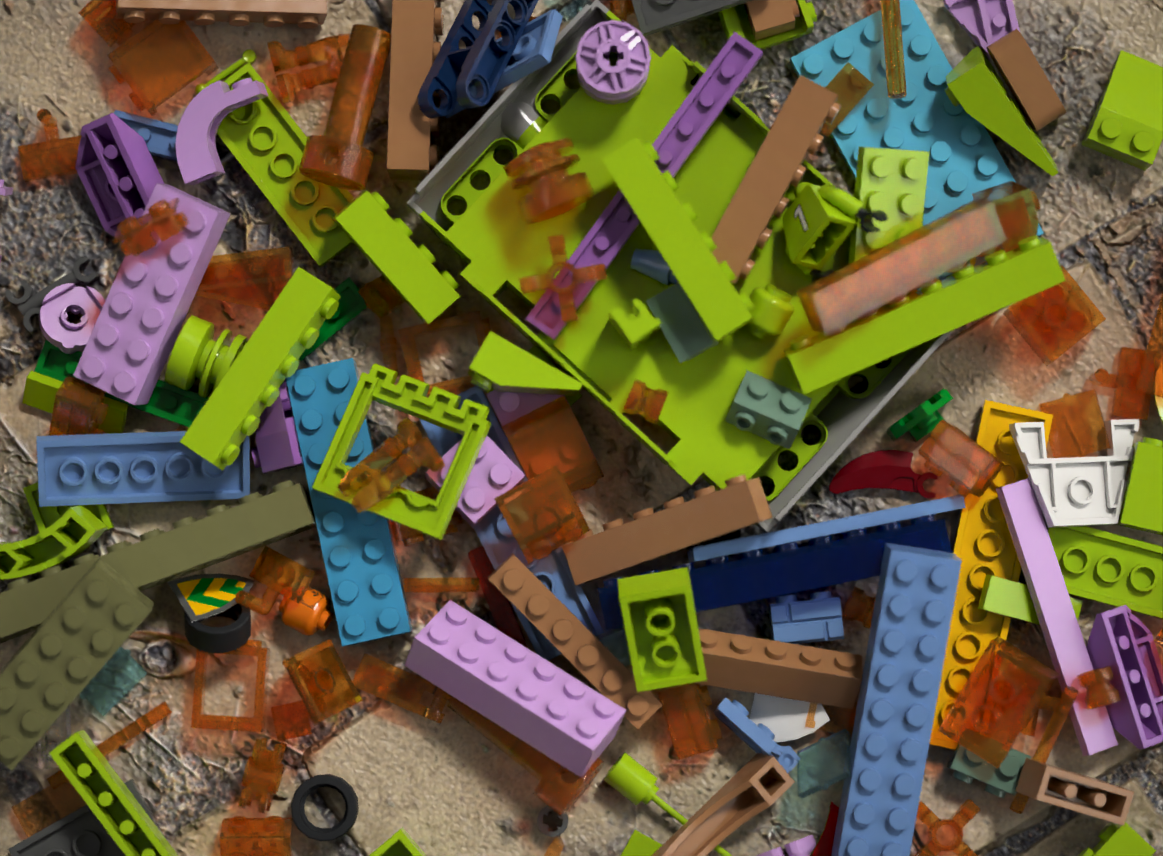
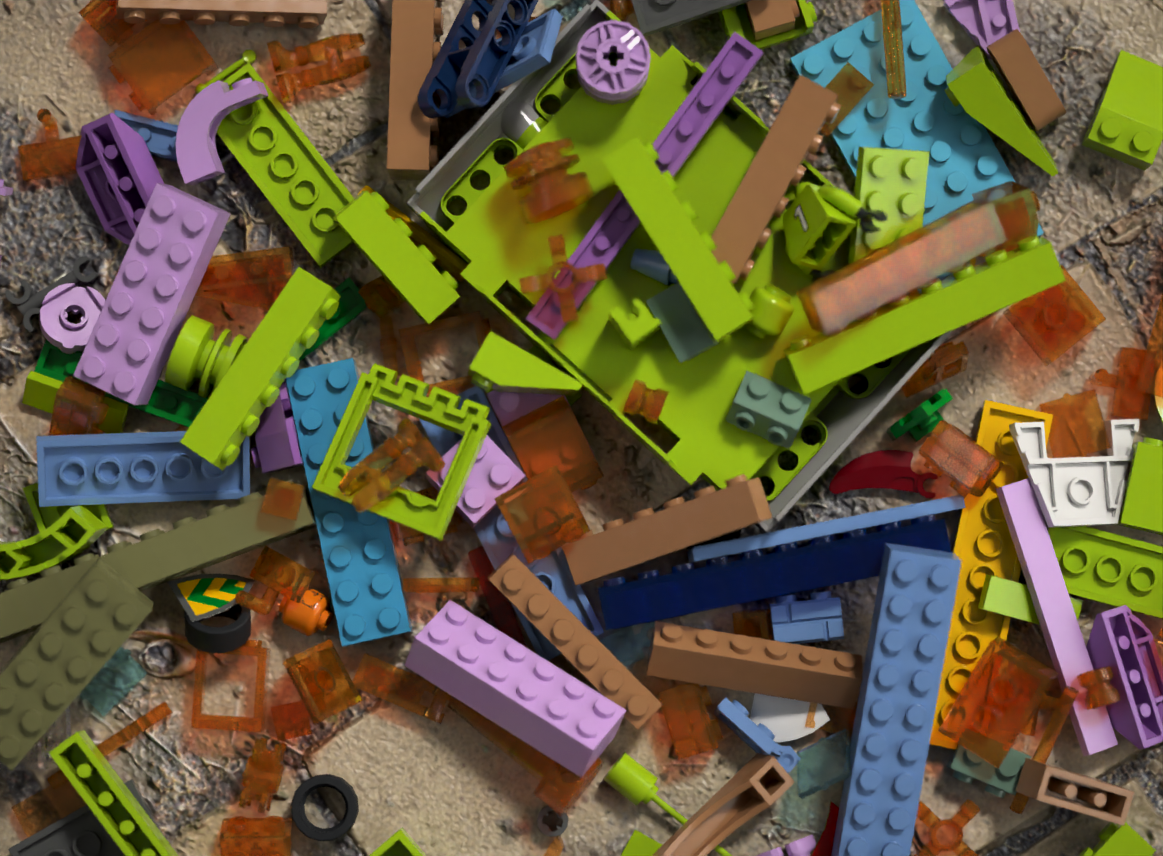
clear orange hinge [113,197,189,257] -> none
clear orange piece [299,24,391,191] -> none
lime slope [618,567,707,692] -> none
clear orange wheel [842,586,876,629] -> none
none -> clear orange plate [261,477,305,521]
none -> yellow axle [358,185,469,281]
none -> clear orange plate [732,609,773,640]
none -> clear orange wing [901,341,969,399]

